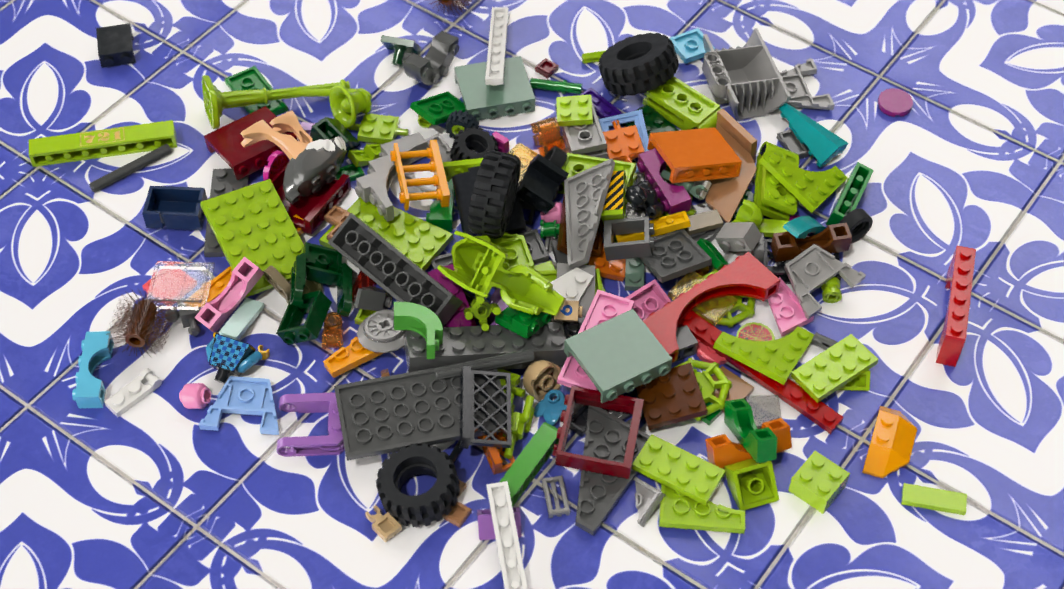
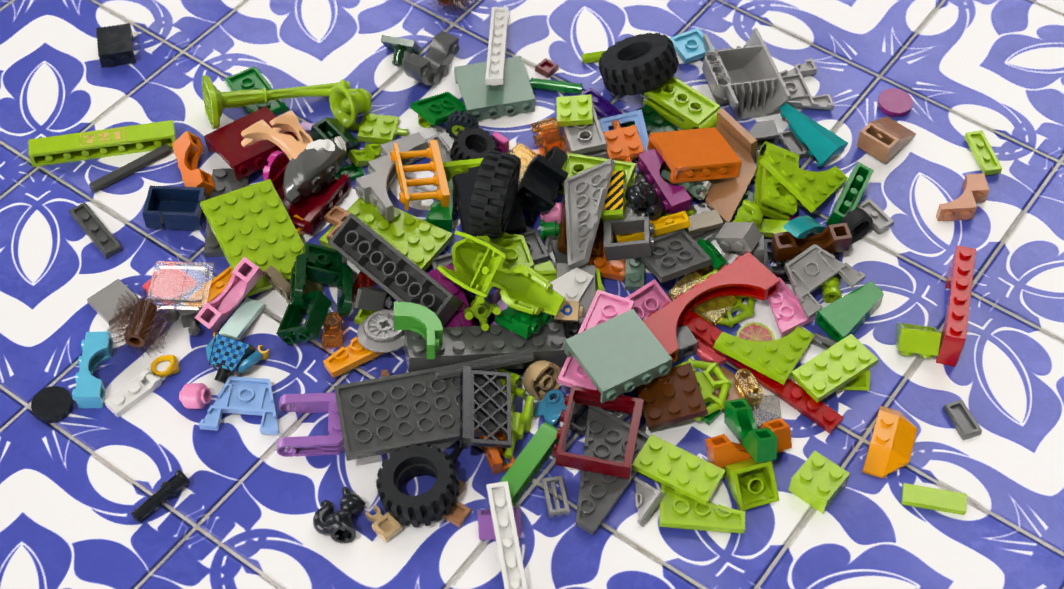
none -> black tile [31,386,73,423]
none -> dark grey tile [69,202,123,259]
none -> light grey tile [86,278,140,326]
none -> black pin [130,469,190,523]
none -> yellow piece [151,354,180,377]
none -> orange arch [172,131,216,195]
none -> black animal [313,486,366,543]
none -> clear yellow beam [734,369,763,404]
none -> slope [749,120,779,150]
none -> slope [815,281,884,342]
none -> light grey plate [856,198,894,234]
none -> medium nougat slope [857,116,916,164]
none -> lime slope [896,322,942,358]
none -> nougat arch [936,173,990,221]
none -> tile [943,399,982,441]
none -> lime plate [964,130,1003,176]

